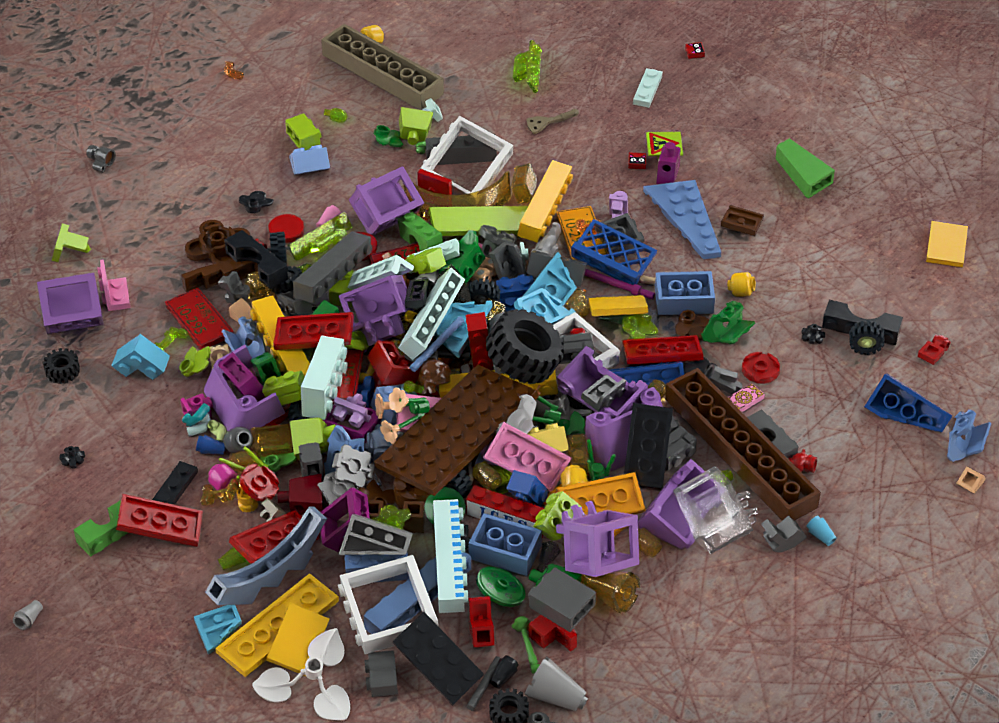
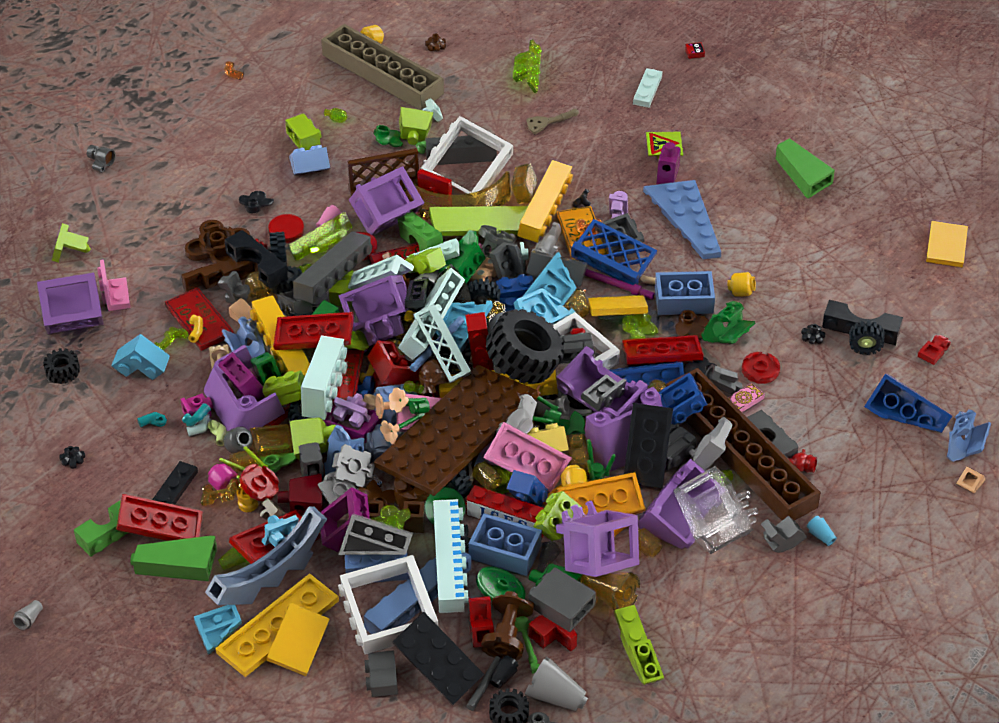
lime plate [179,346,211,377] -> none
blue cone [196,435,226,455] -> none
white plant [252,628,350,721] -> none
tile [628,152,646,169] -> none
reddish brown plate [721,205,764,236] -> none
none -> bright green slope [130,536,217,581]
none -> teal arm [137,412,167,427]
none -> yellow arm [188,314,203,343]
none -> medium azure hips [261,515,299,547]
none -> reddish brown fence [347,148,419,196]
none -> tan plate [362,394,376,410]
none -> light aqua fence [413,304,471,383]
none -> reddish brown plant [425,33,446,51]
none -> reddish brown piece [481,591,535,660]
none -> black plant [573,189,591,208]
none -> lime slope [614,605,664,685]
none -> blue plate [658,372,707,425]
none -> light grey animal [689,417,733,471]

